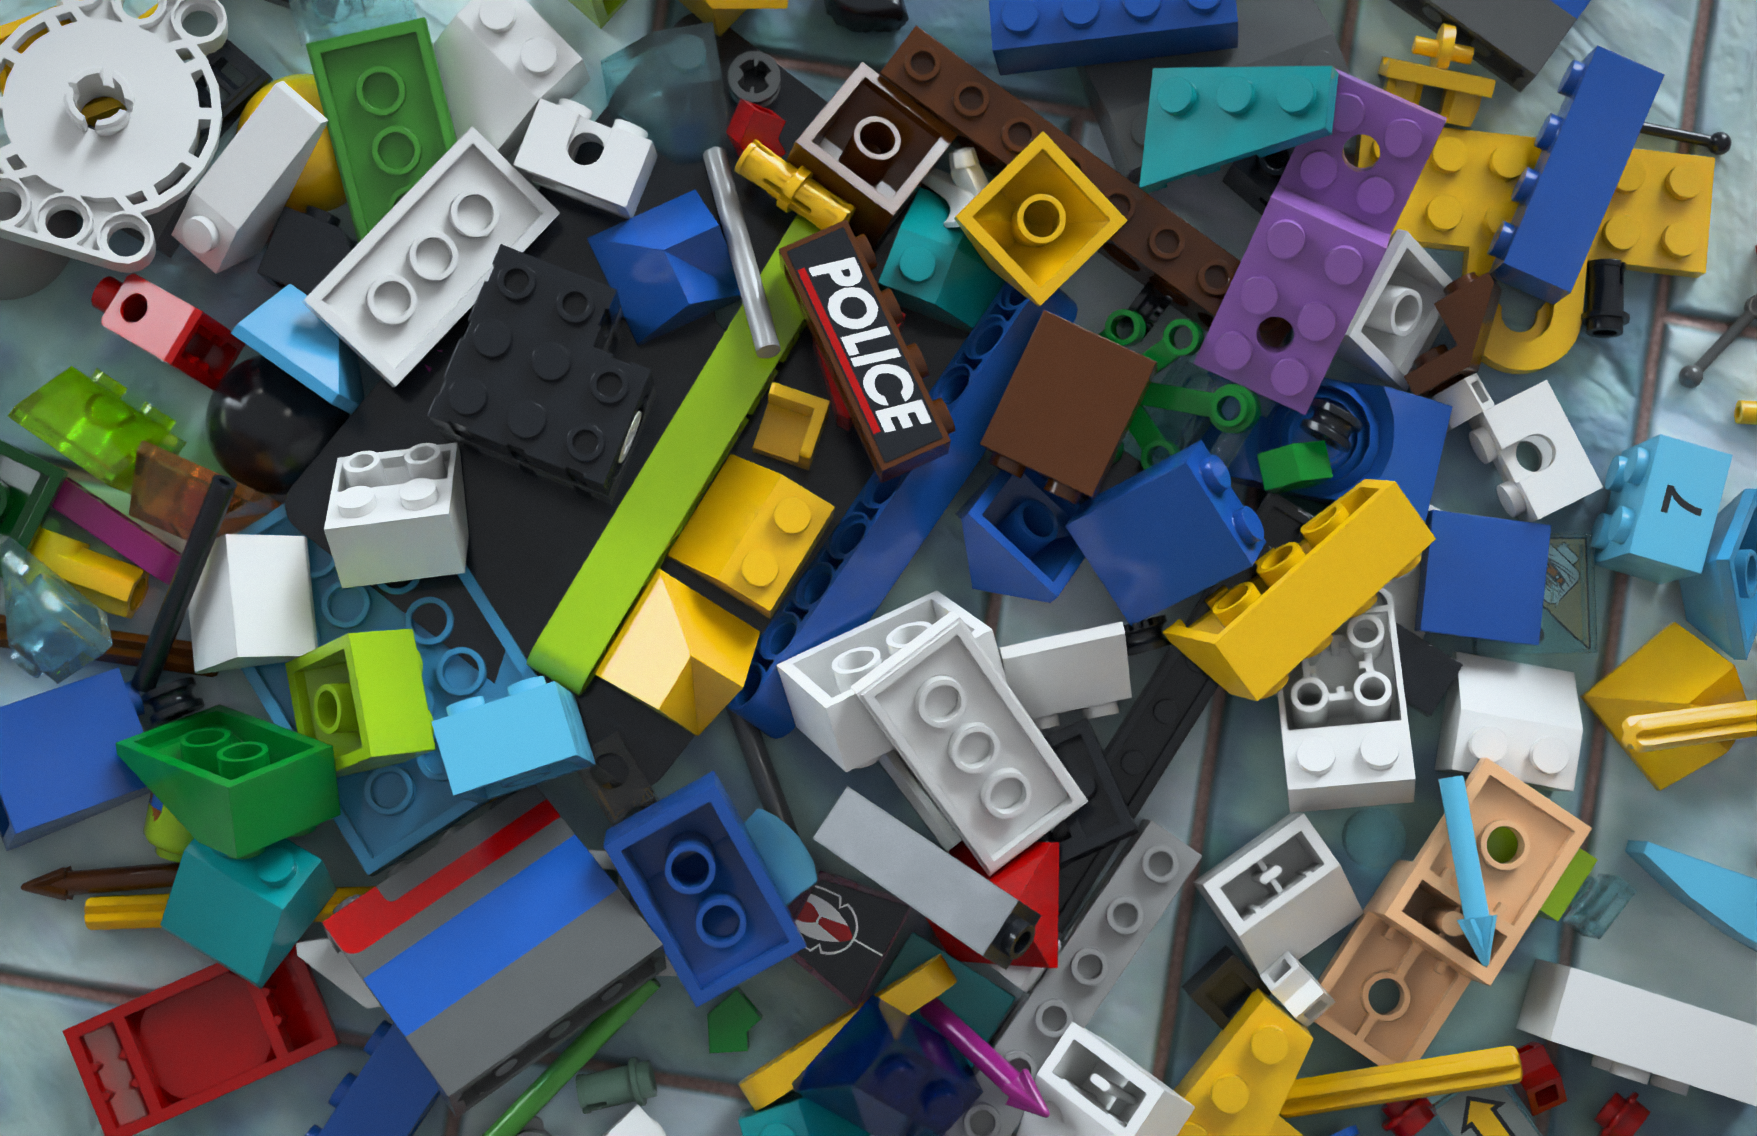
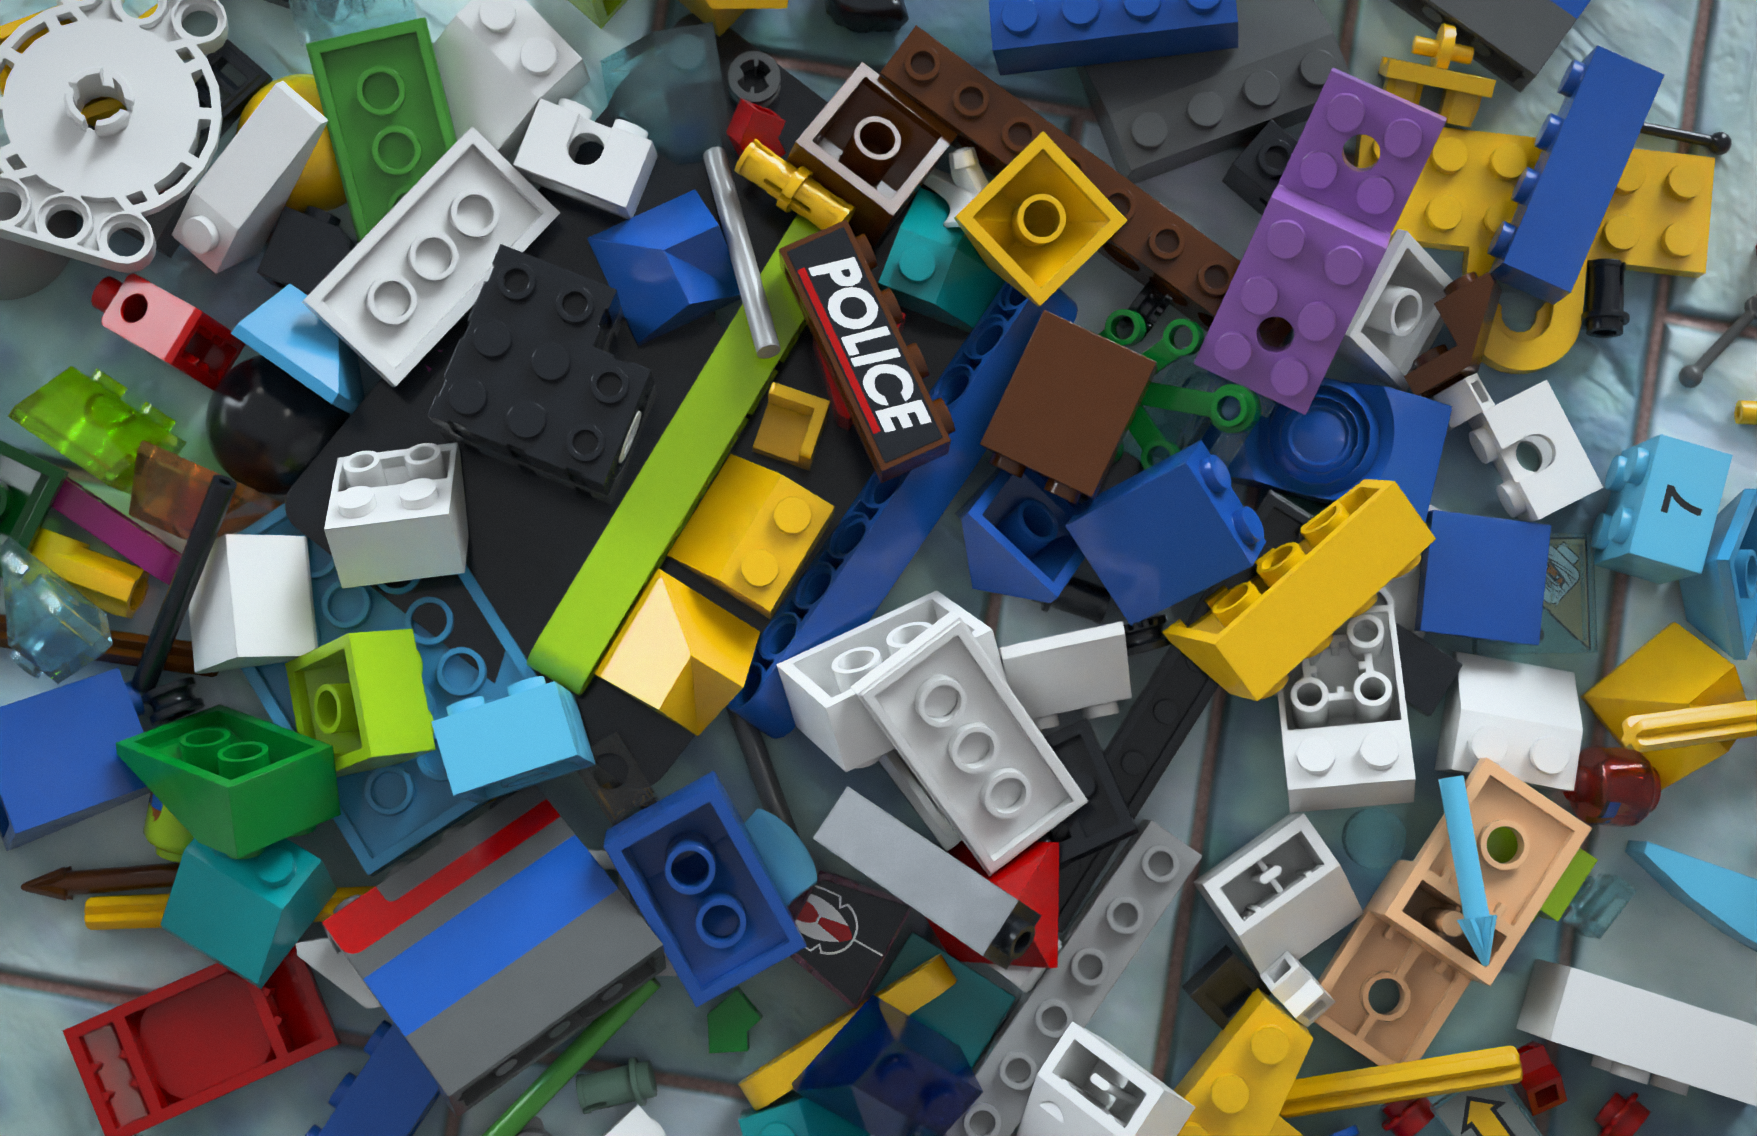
magenta piece [920,997,1050,1118] -> none
teal wing [1139,66,1339,194] -> none
green piece [1257,440,1333,494] -> none
black bush [1299,399,1363,453] -> none
none -> black pin [1031,576,1111,624]
none -> clear red head [1563,745,1661,827]

